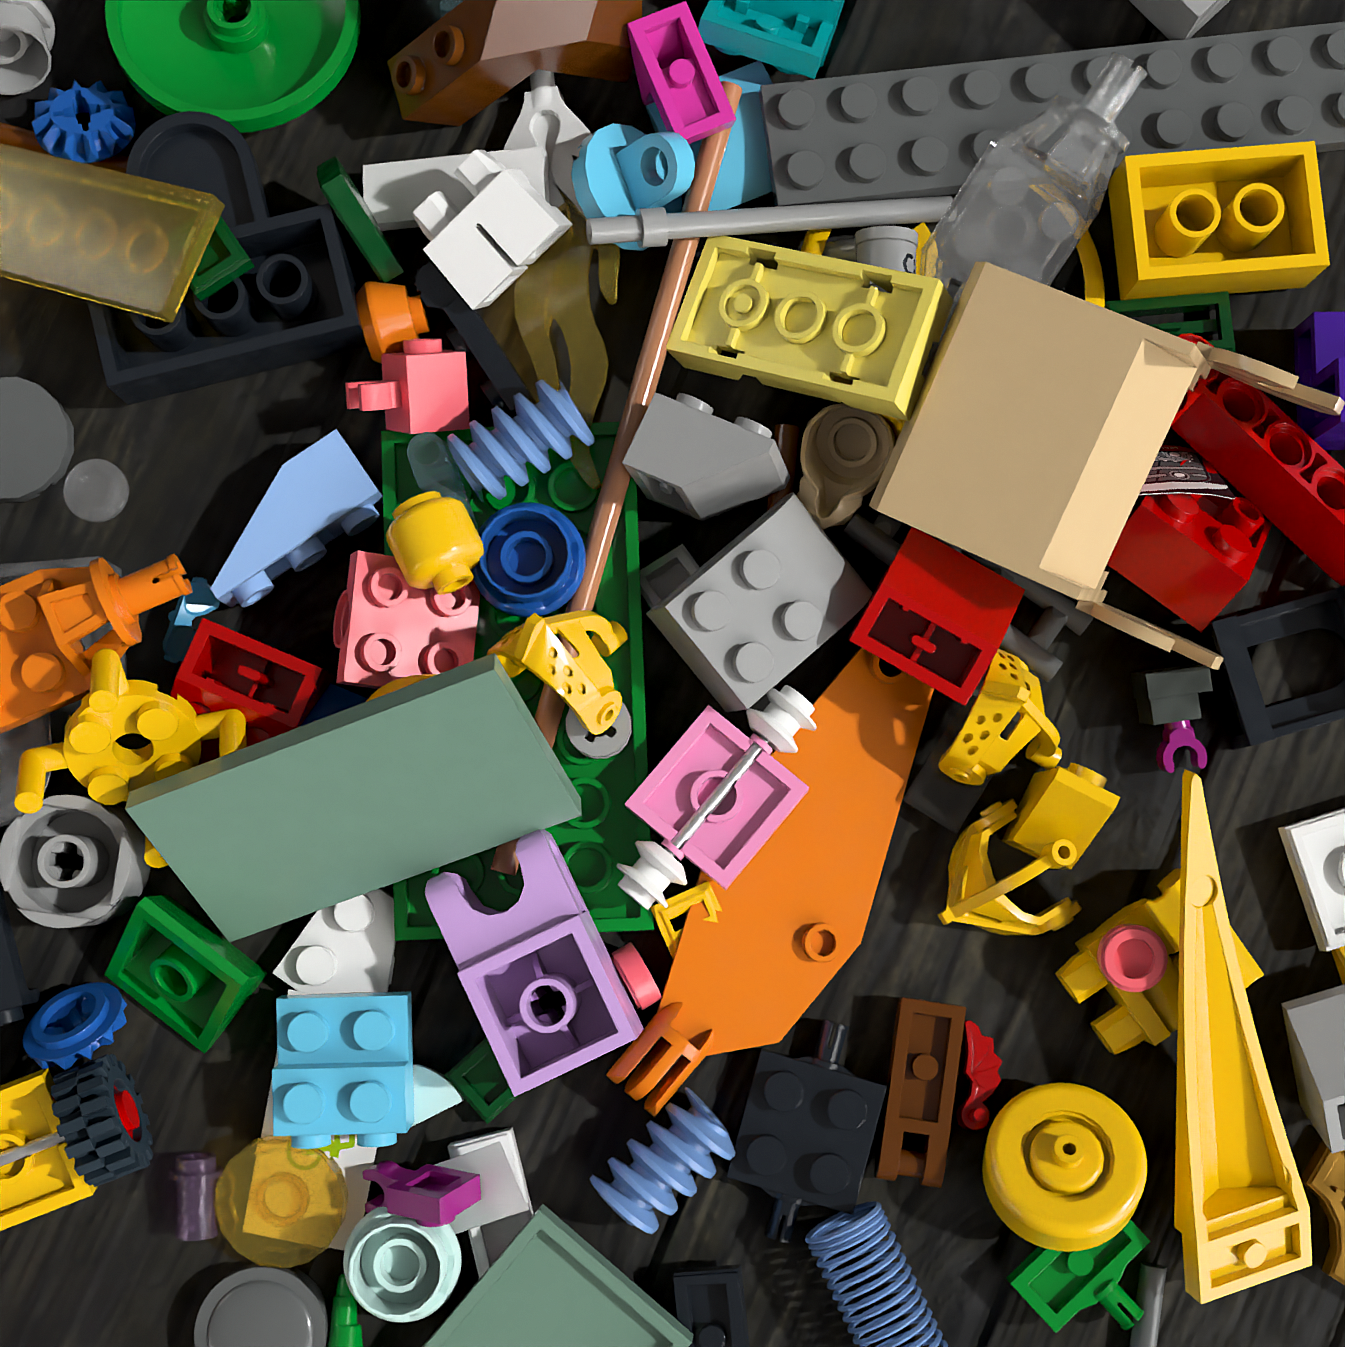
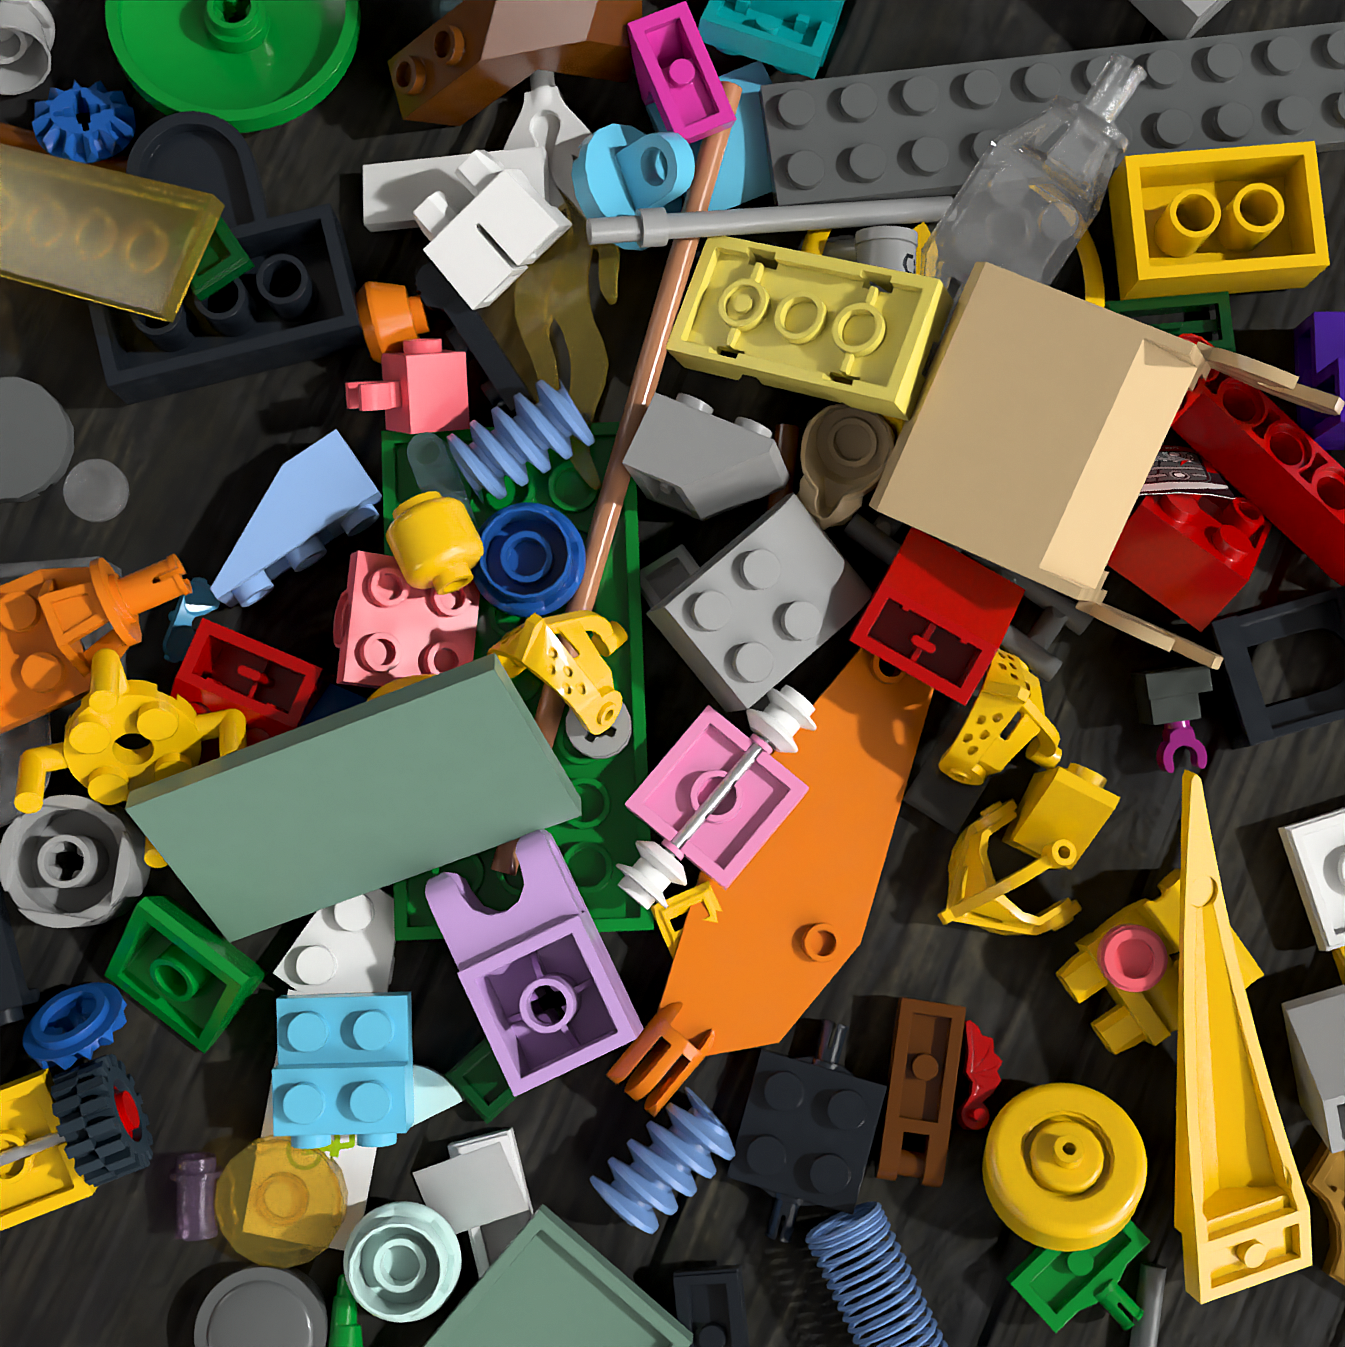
dark green tile [316,155,404,283] -> none
magenta plate [362,1160,481,1227] -> none
coral tile [610,942,662,1010] -> none

